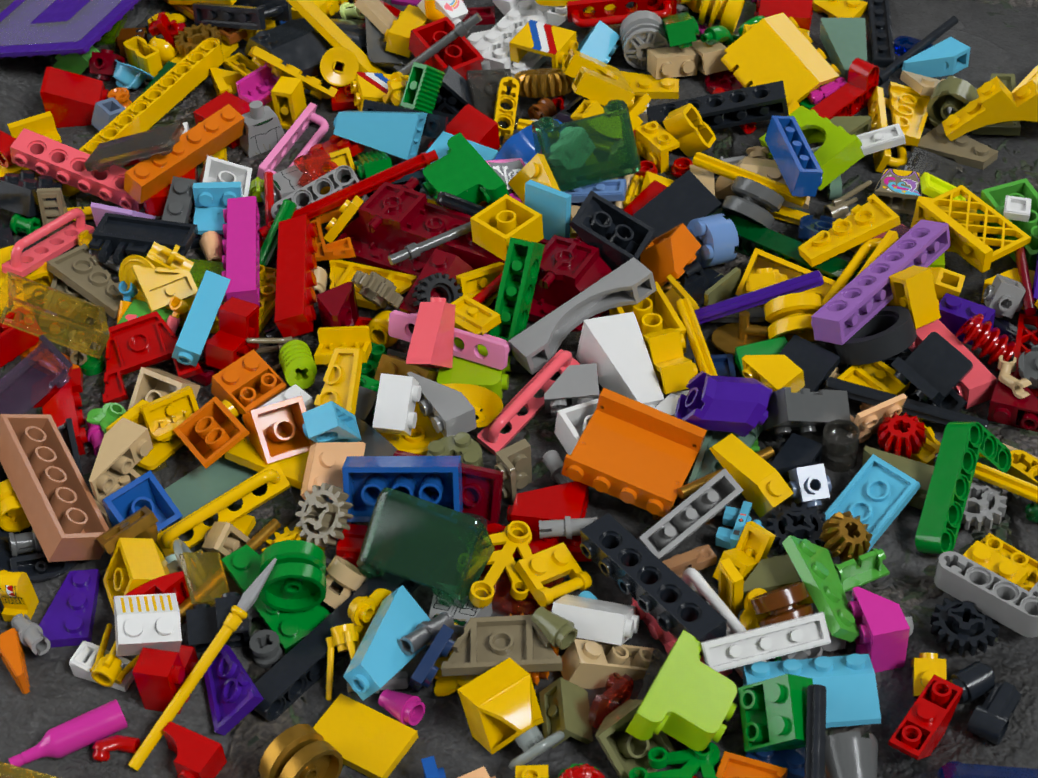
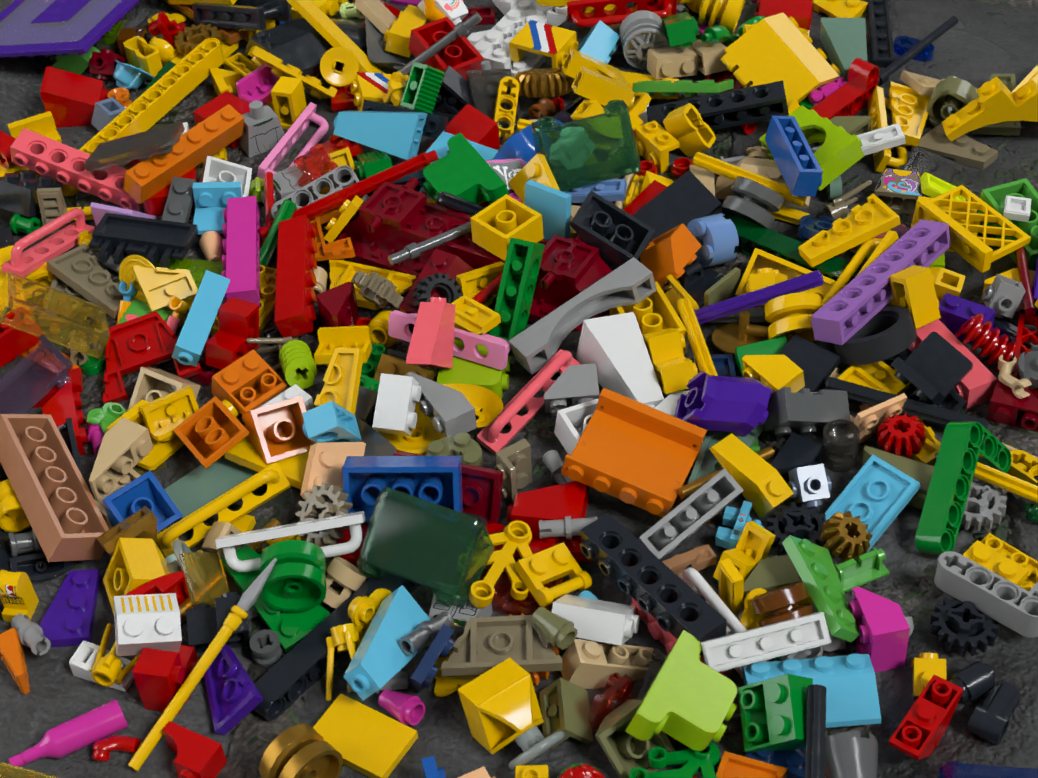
yellow hips [146,242,194,271] -> none
medium azure slope [902,37,971,78] -> none
none -> white piece [215,511,365,572]
none -> bright green wing [633,79,734,97]

